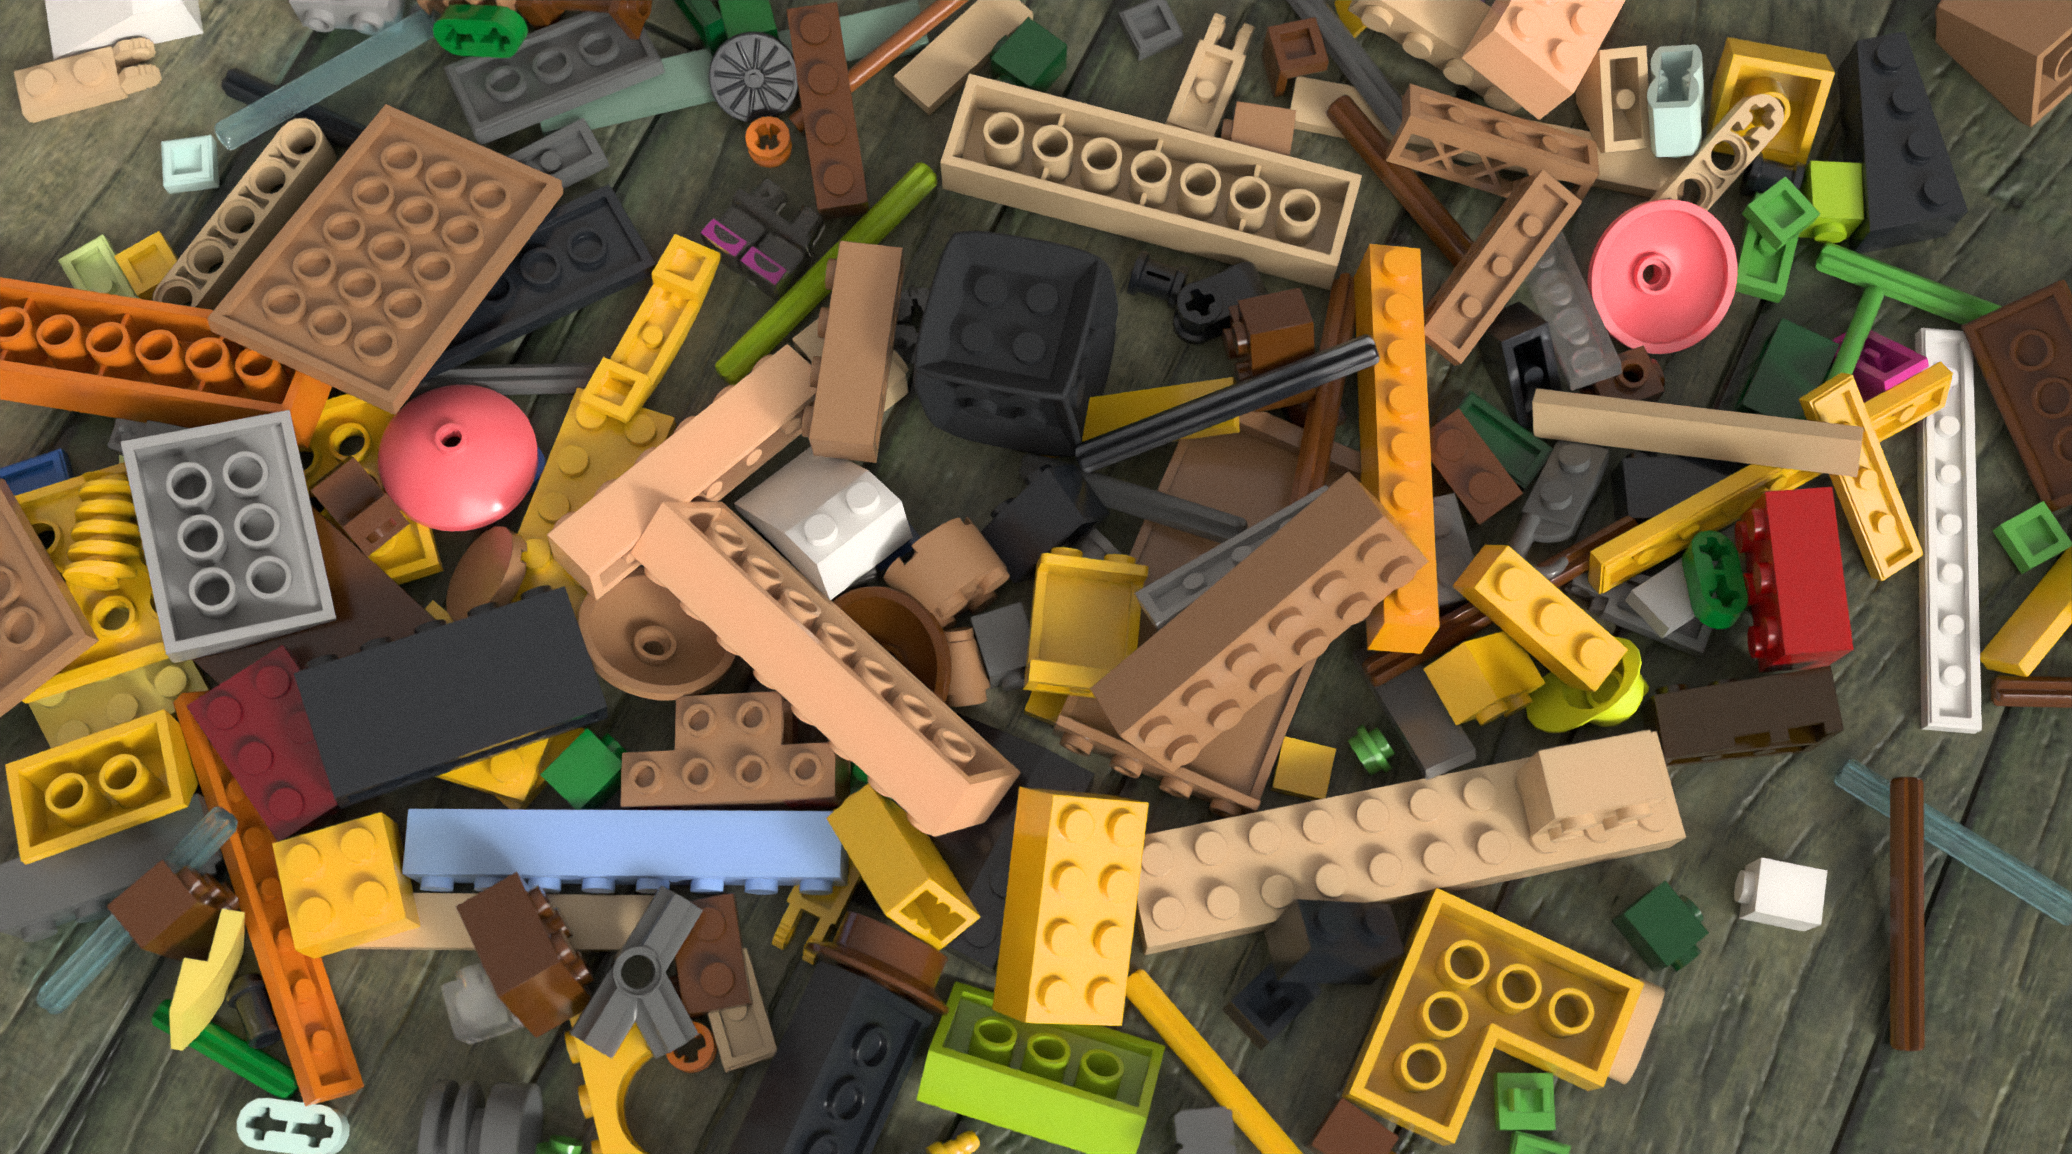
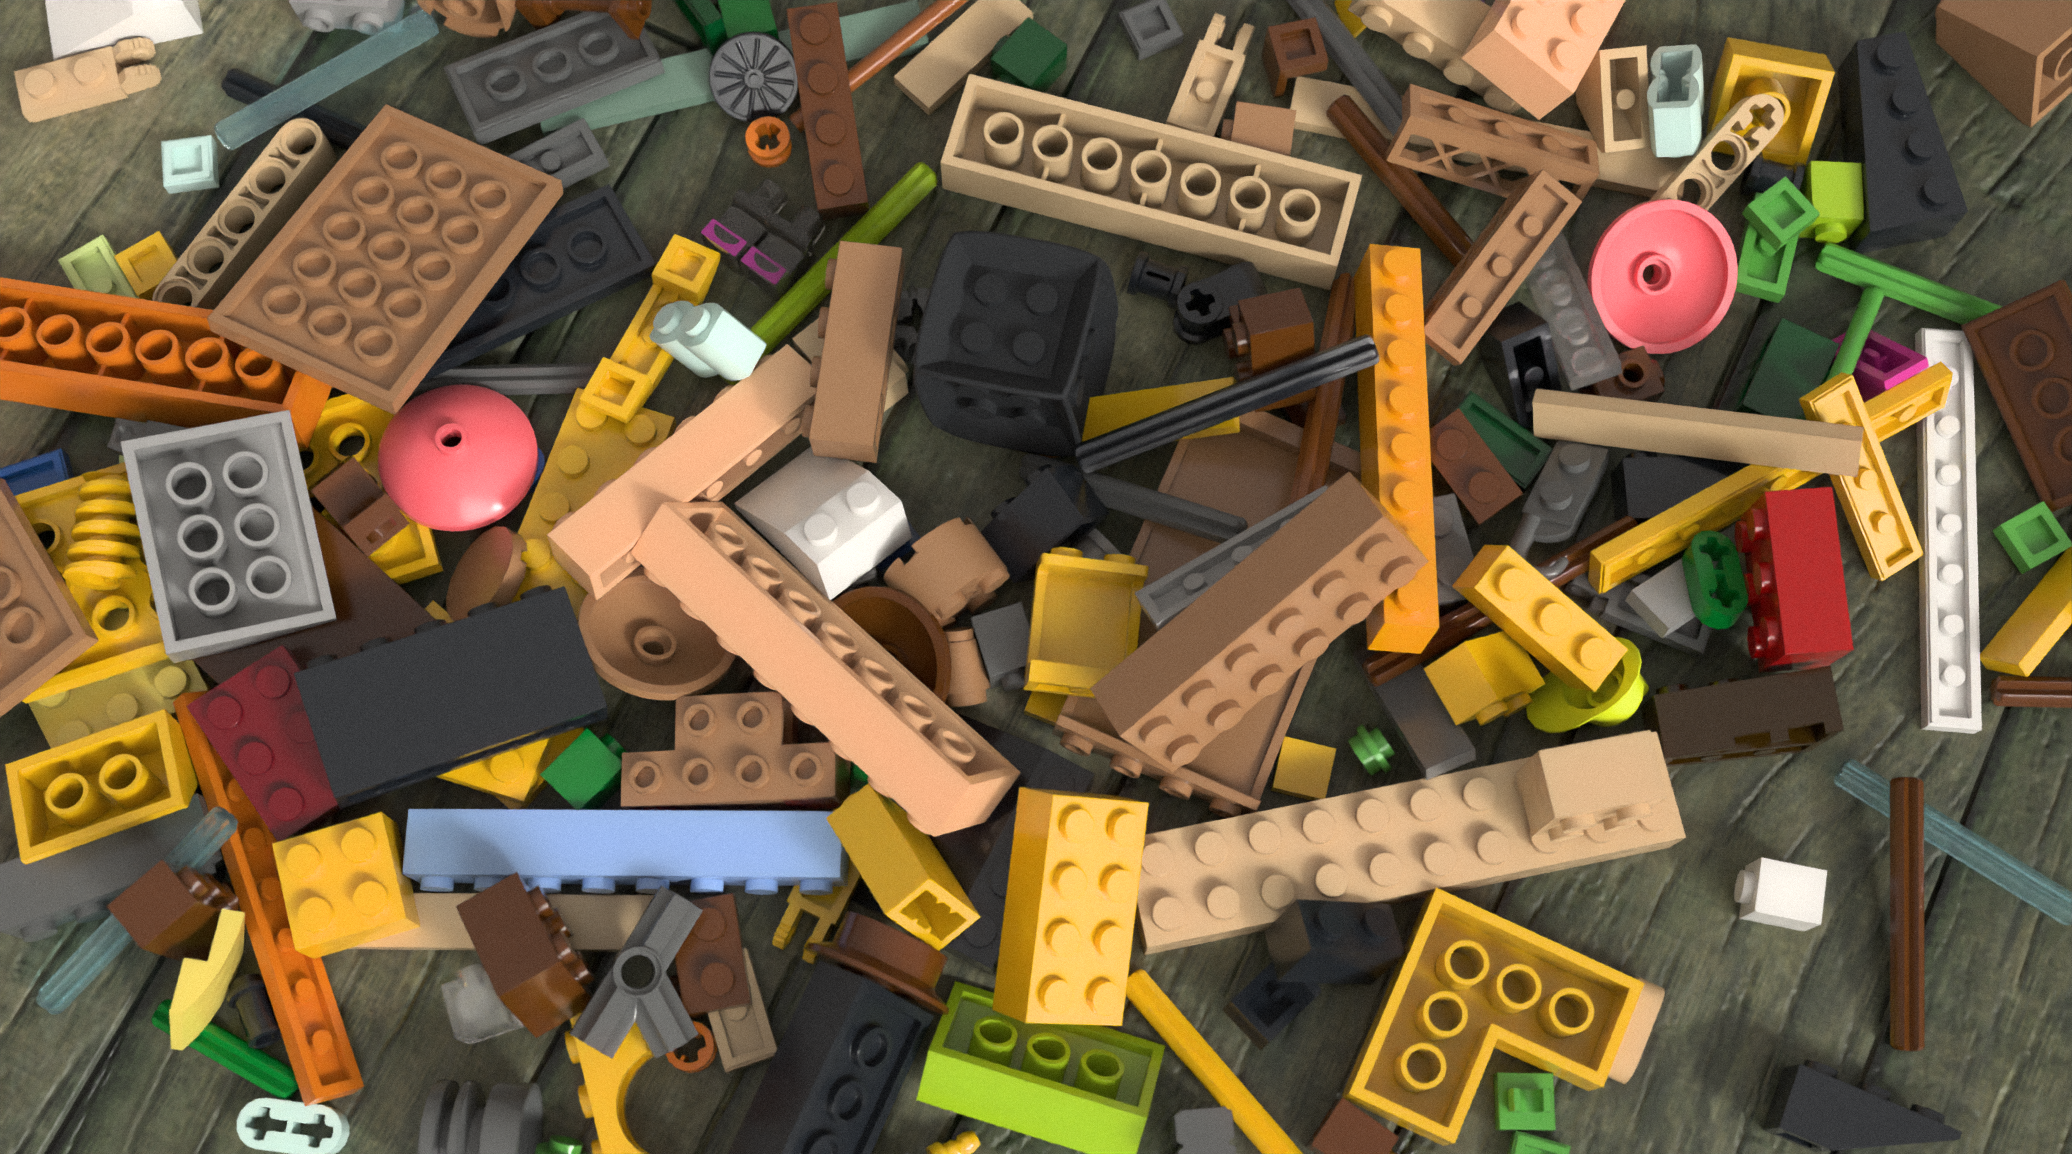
green beam [433,4,528,58] -> none
dark green brick [1611,880,1709,973] -> none
none -> light aqua brick [649,301,767,381]
none -> black slope [1762,1060,1962,1152]

